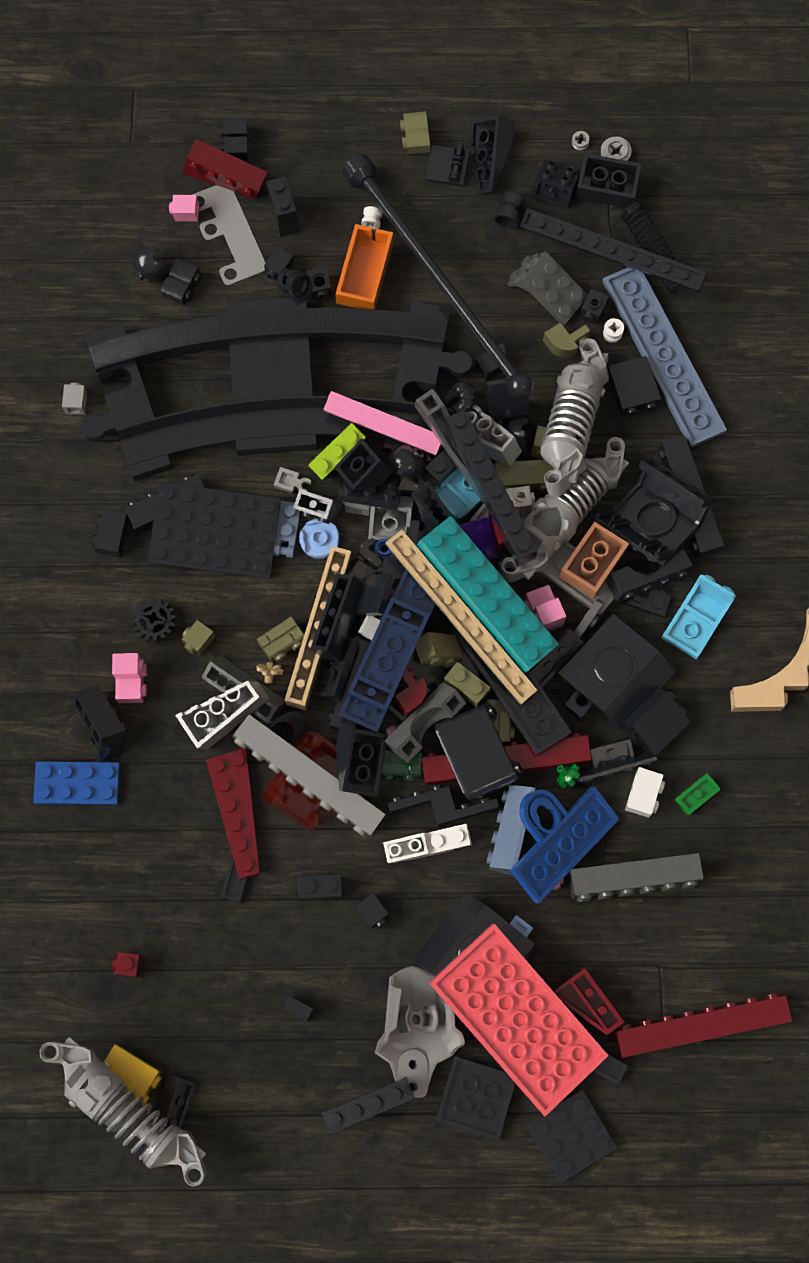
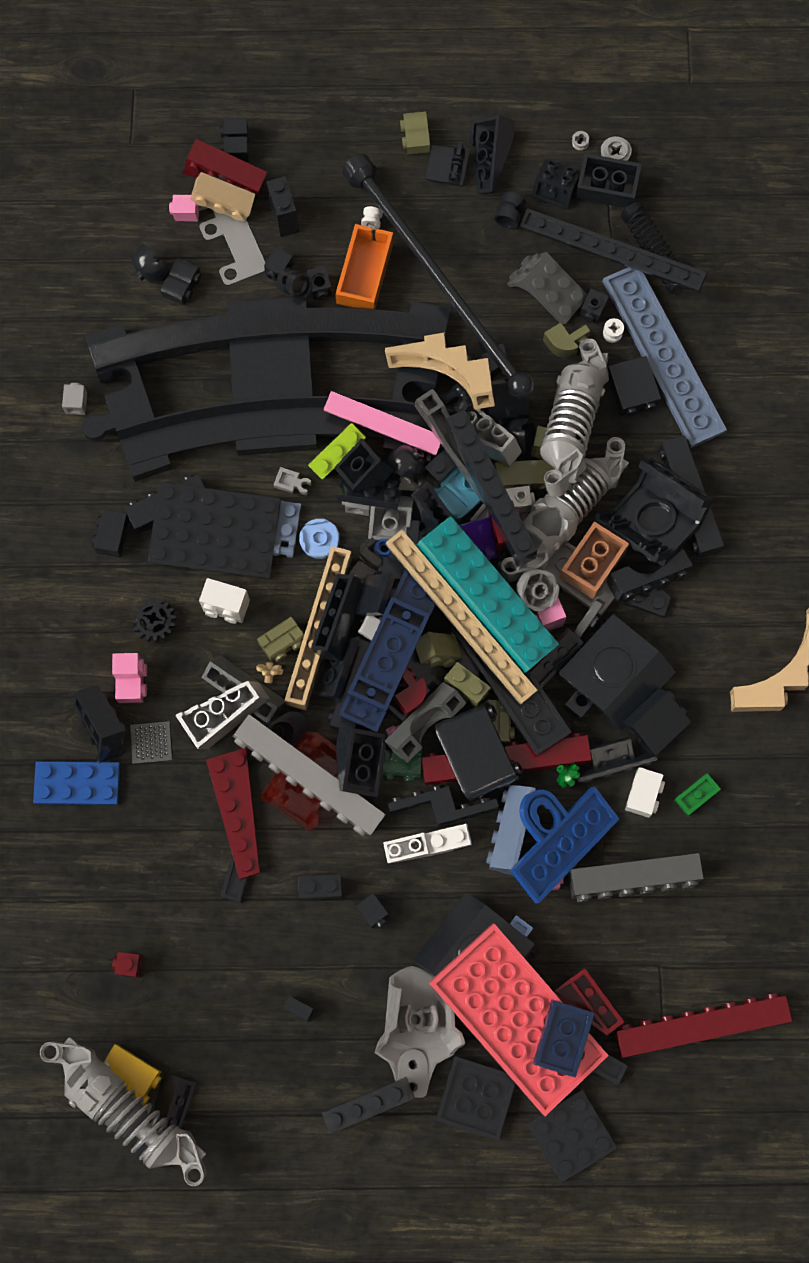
olive brick [182,620,215,656] -> none
black brick [293,489,344,524] -> none
medium azure bracket [661,575,736,659] -> none
none -> dark grey sticker [130,721,172,764]
none -> tan brick [190,172,255,222]
none -> white brick [199,578,250,624]
none -> tan arch [385,333,495,410]
none -> light grey cylinder [516,569,559,611]
none -> dark blue plate [533,1000,595,1078]

